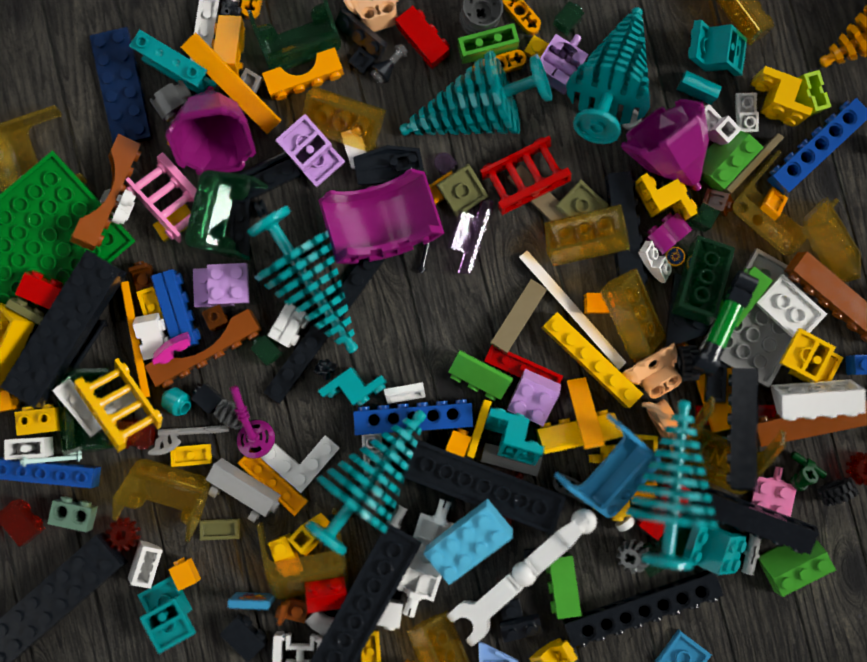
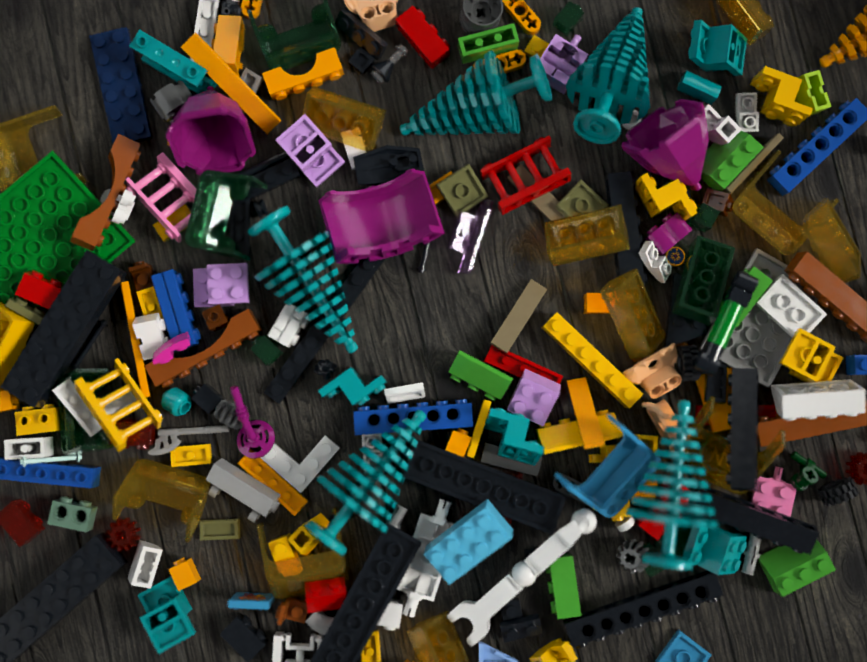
clear purple tile [434,153,457,176] -> none
white sticker [519,251,626,370] -> none
light orange tile [760,187,788,220] -> none

